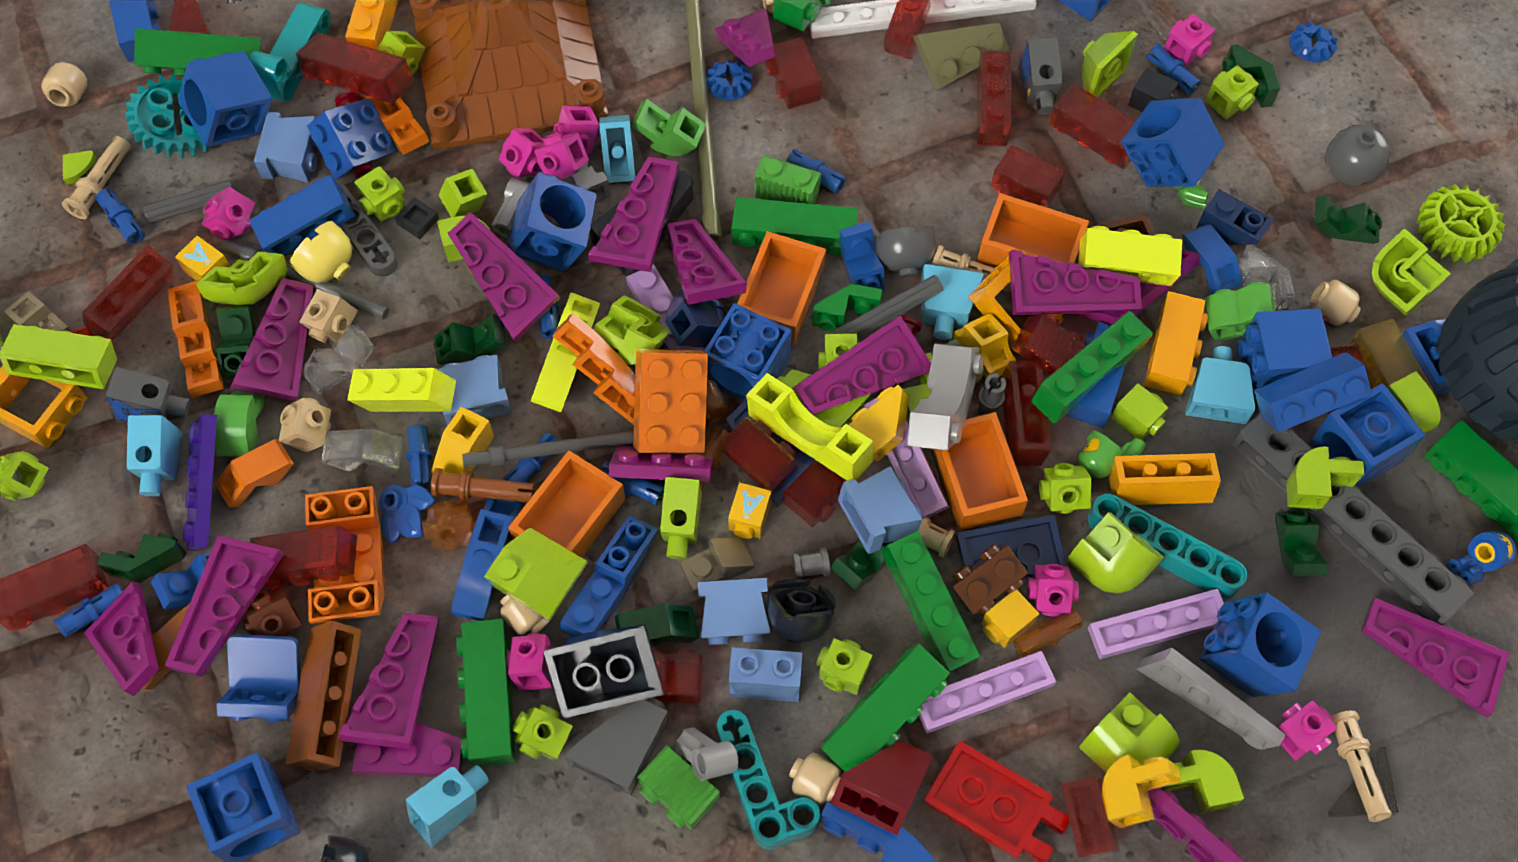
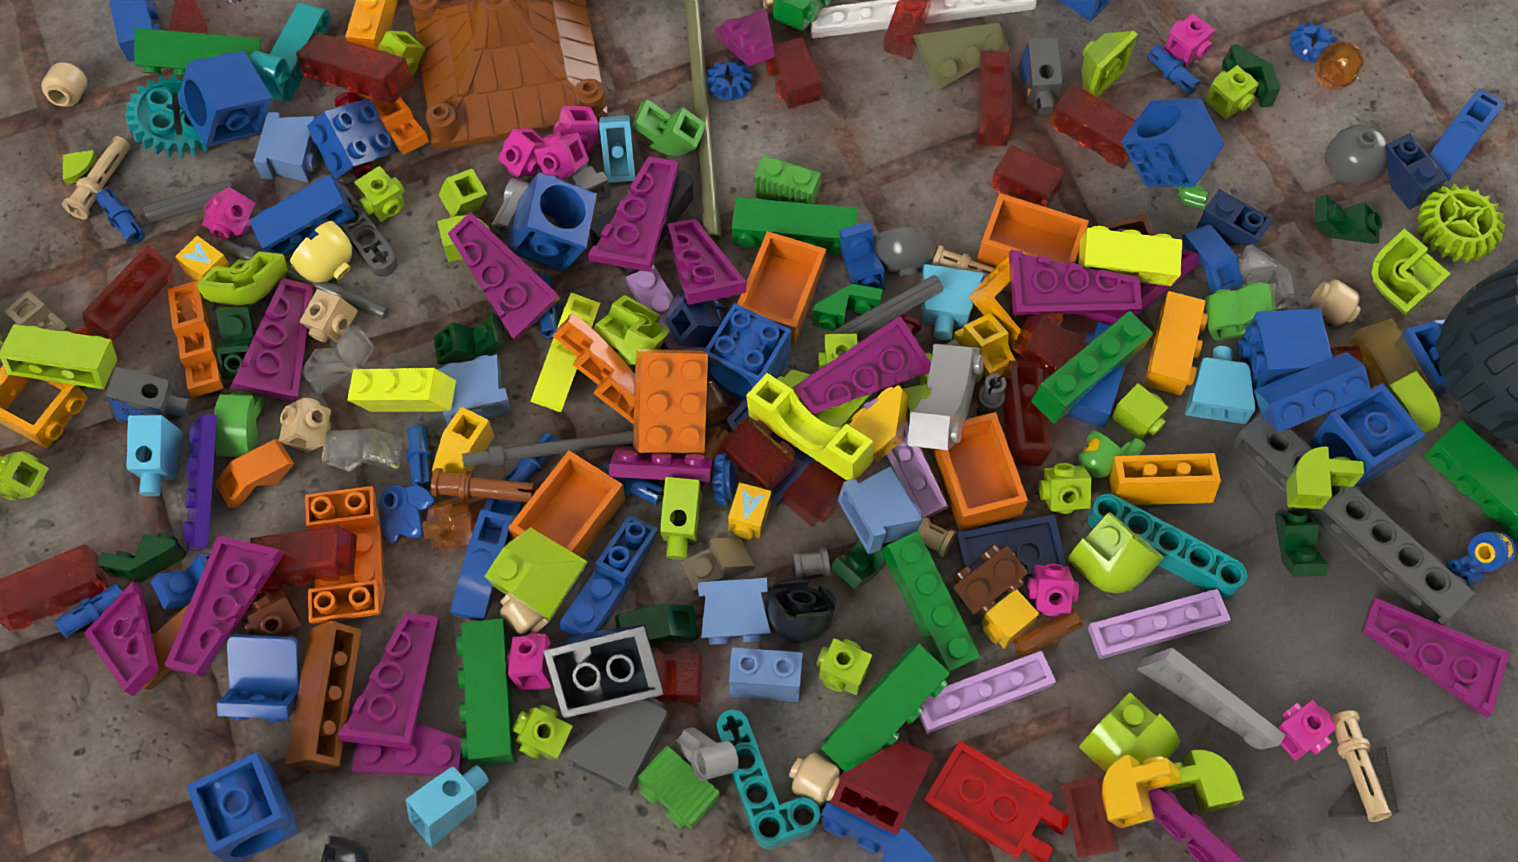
black tile [395,197,440,240] -> none
blue pin [786,149,846,194] -> none
black brick [1128,67,1179,112] -> none
blue brick [1199,592,1322,697] -> none
none -> blue gear [712,453,736,506]
none -> clear orange hair [1314,41,1364,90]
none -> dark blue slope [1385,133,1447,210]
none -> blue slope [1429,88,1506,180]

